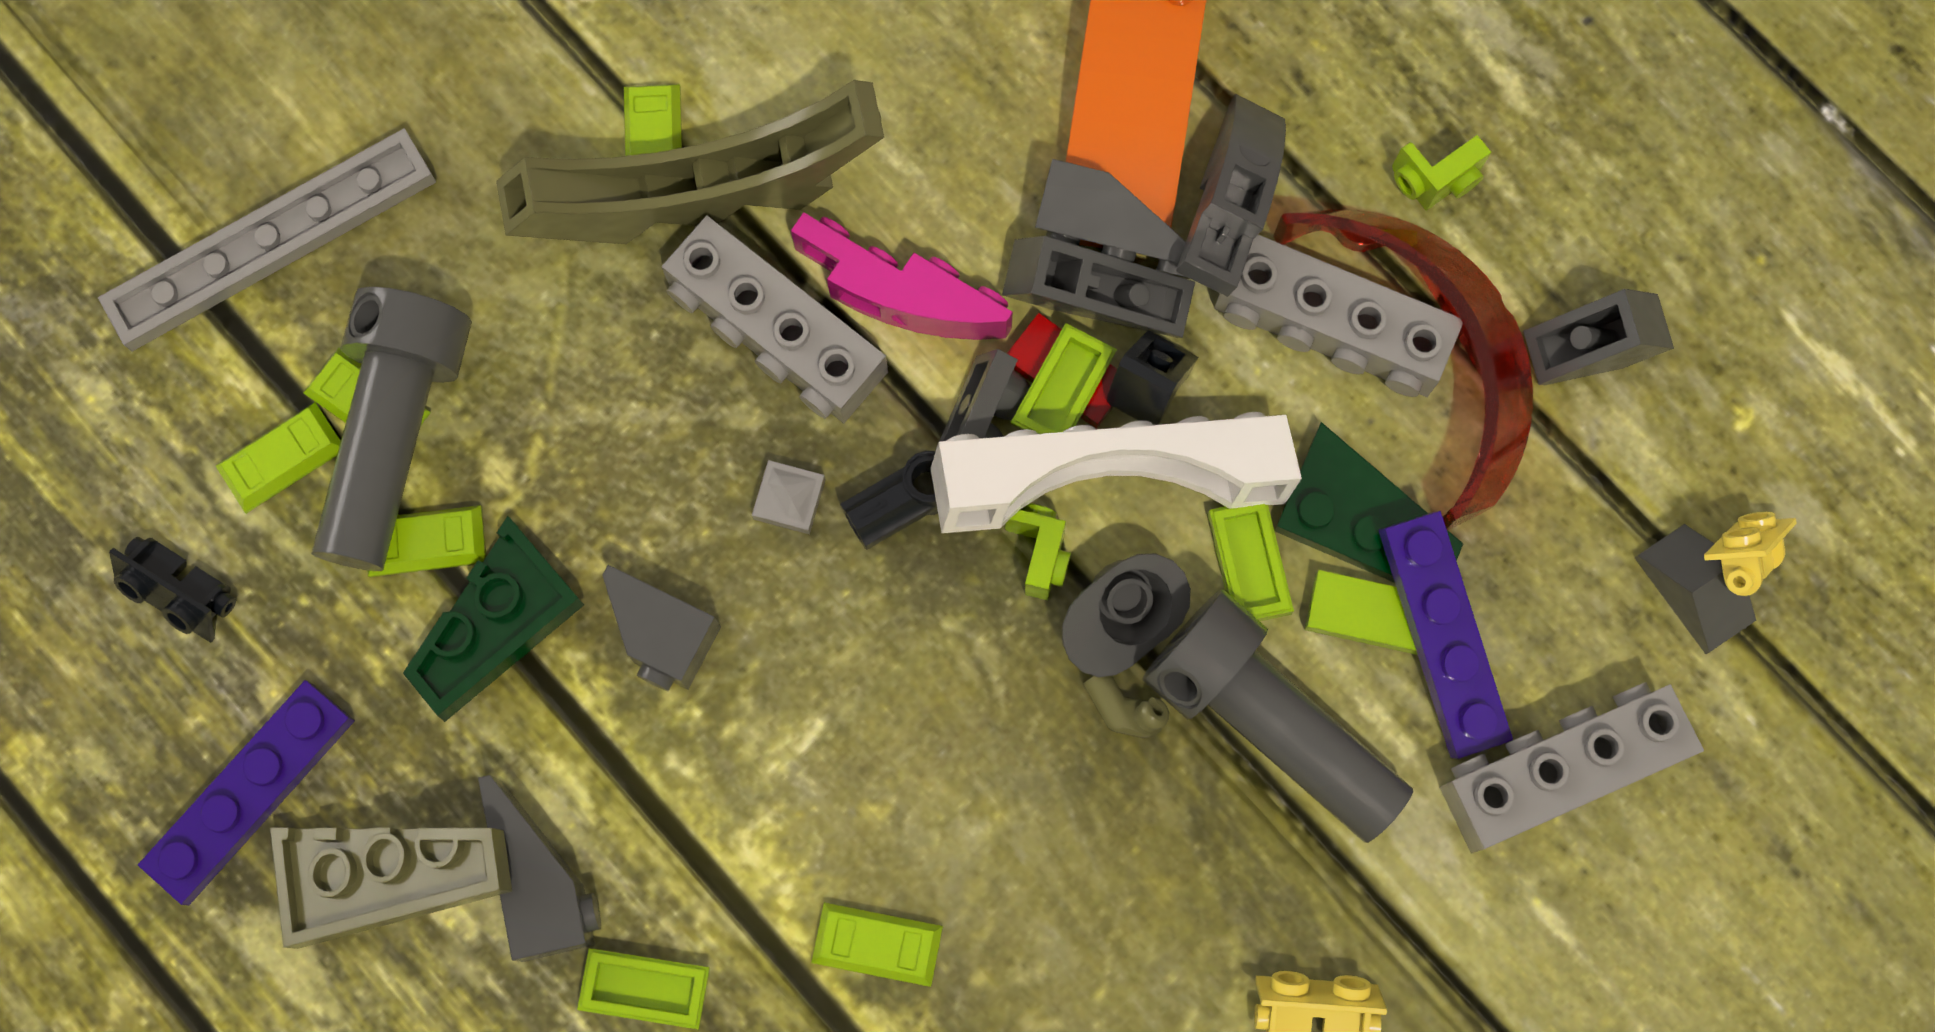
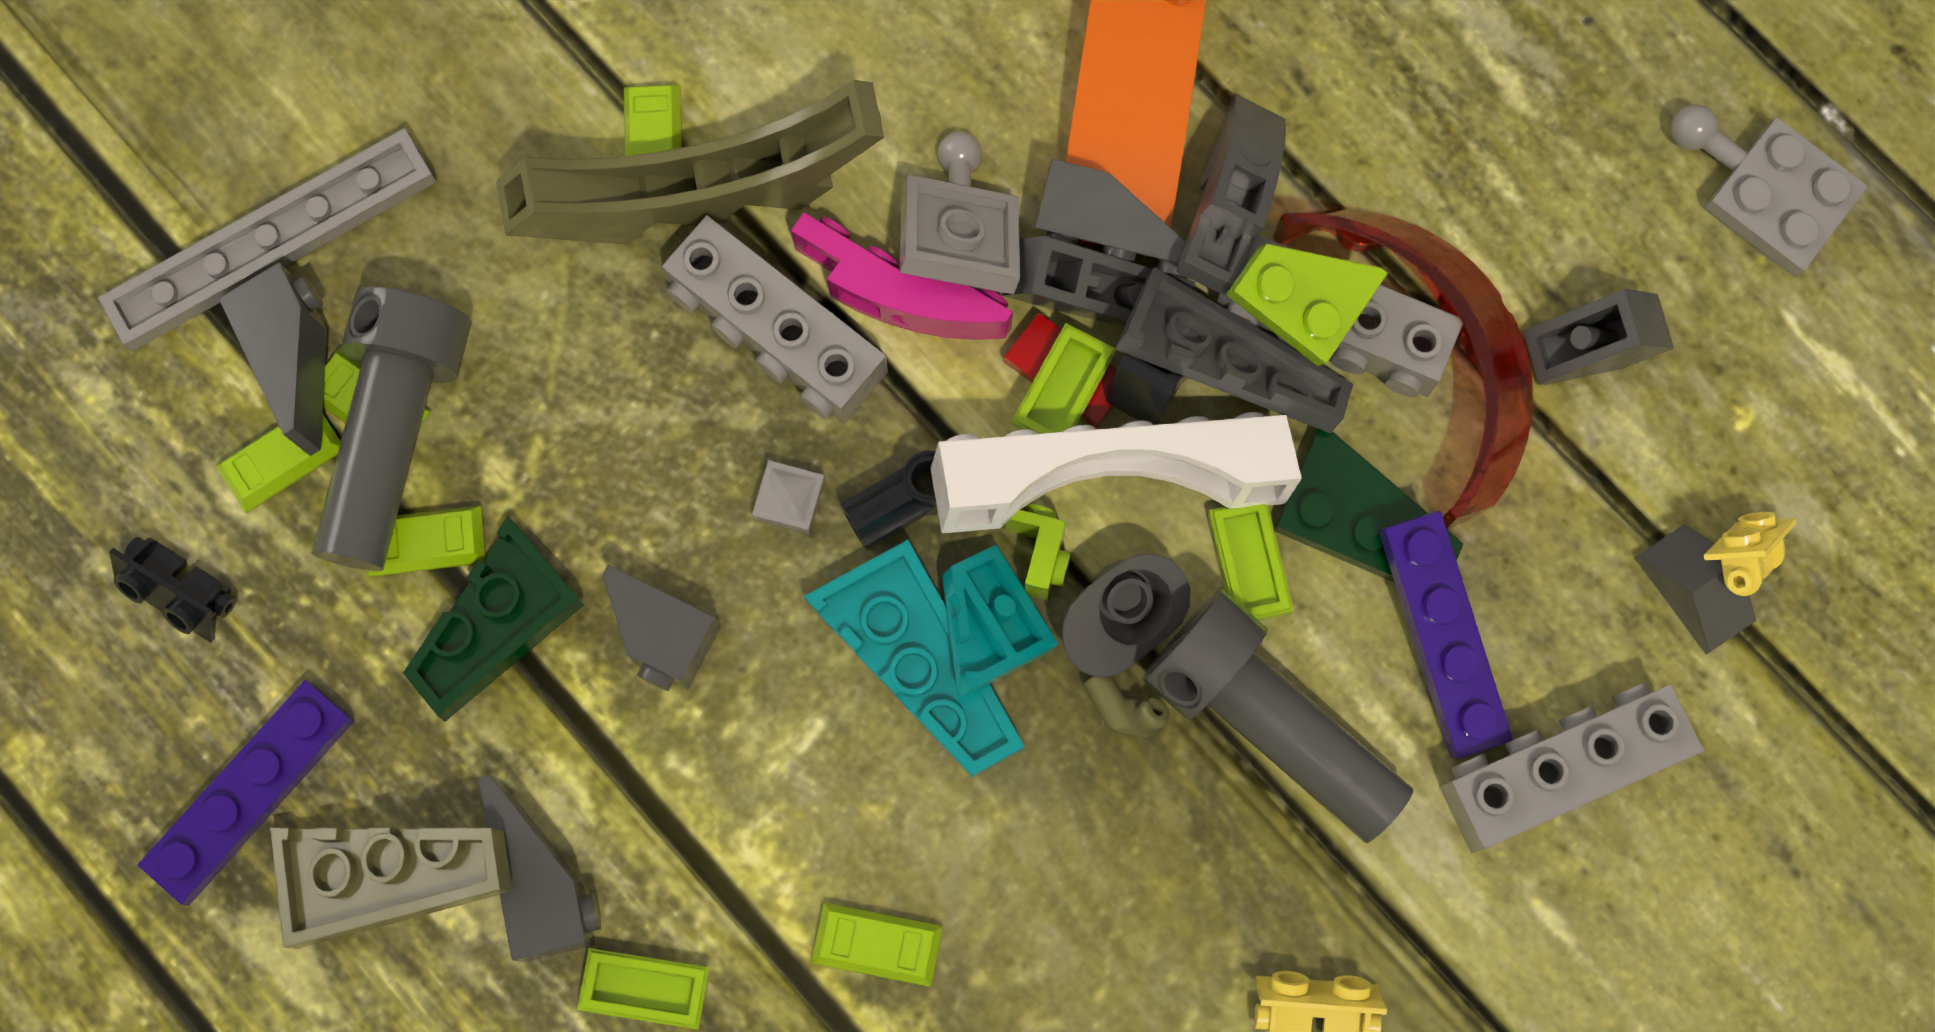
dark grey tile [935,349,1030,451] -> none
lime tile [1305,570,1418,655] -> none
lime bracket [1392,135,1492,211] -> none
none -> dark grey slope [219,262,327,456]
none -> teal wing [803,540,1025,778]
none -> light grey plate [900,131,1020,295]
none -> teal wing [942,545,1058,698]
none -> dark grey wing [1115,267,1353,433]
none -> lime wing [1226,244,1388,366]
none -> light grey plate [1671,105,1868,277]

